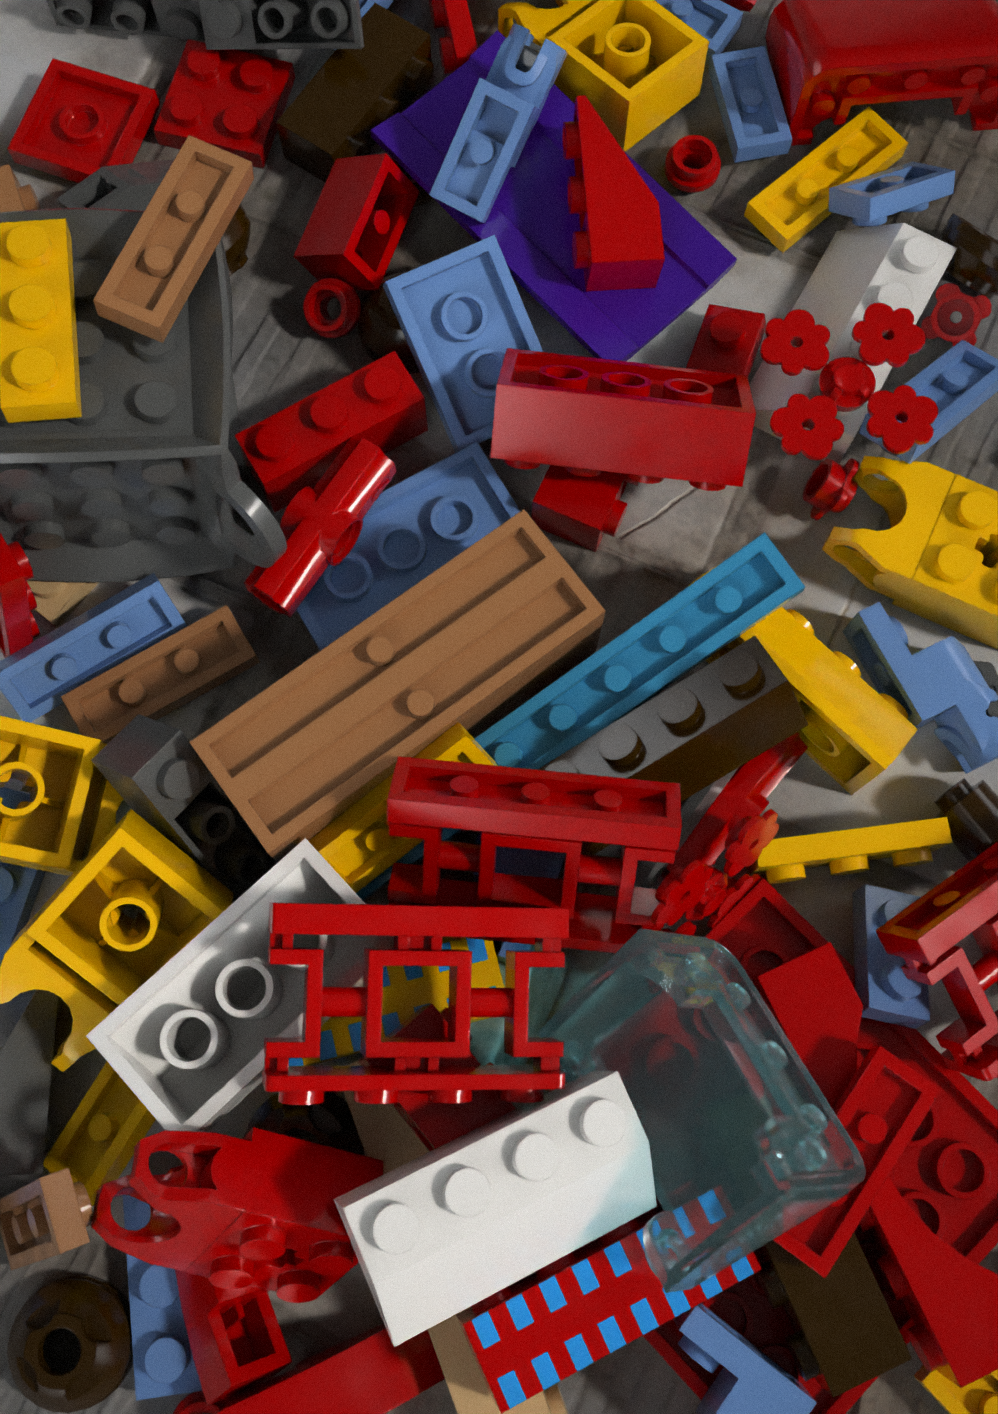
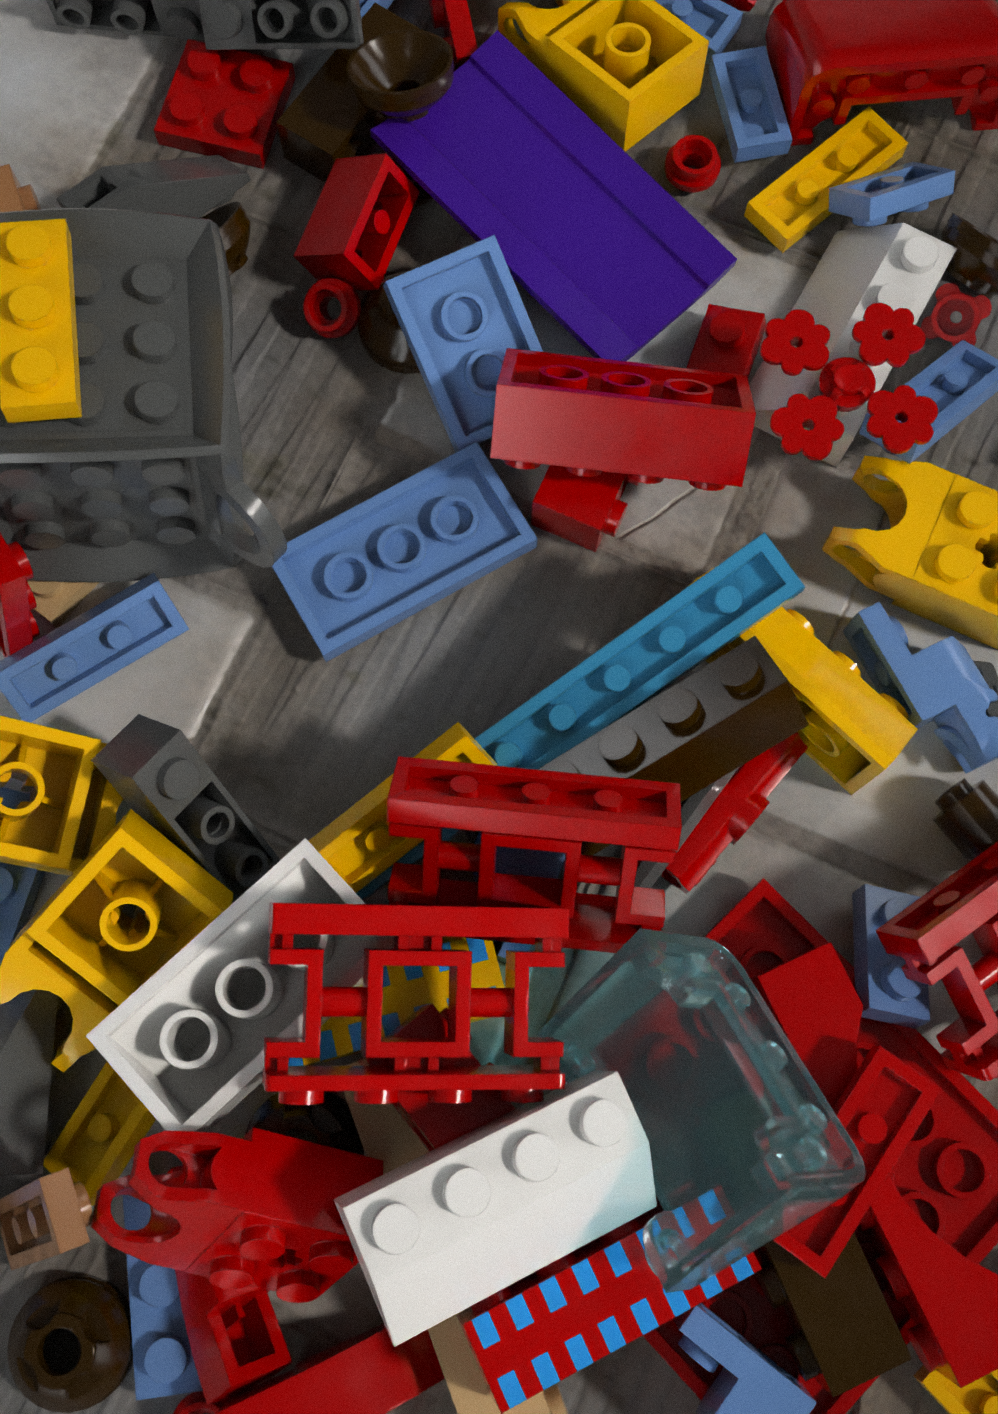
red plate [7,58,160,183] -> none
medium nougat plate [61,605,260,744] -> none
medium nougat plate [93,135,254,343] -> none
medium nougat brick [189,509,606,862] -> none
red brick [234,351,428,513] -> none
red piece [244,437,396,618] -> none
medium blue plate [429,23,567,223] -> none
red slope [562,95,665,292] -> none
red plant [640,809,779,987] -> none
yellow plate [745,817,952,884] -> none
red plate [802,458,859,521] -> none
none -> dark brown piece [347,29,454,122]

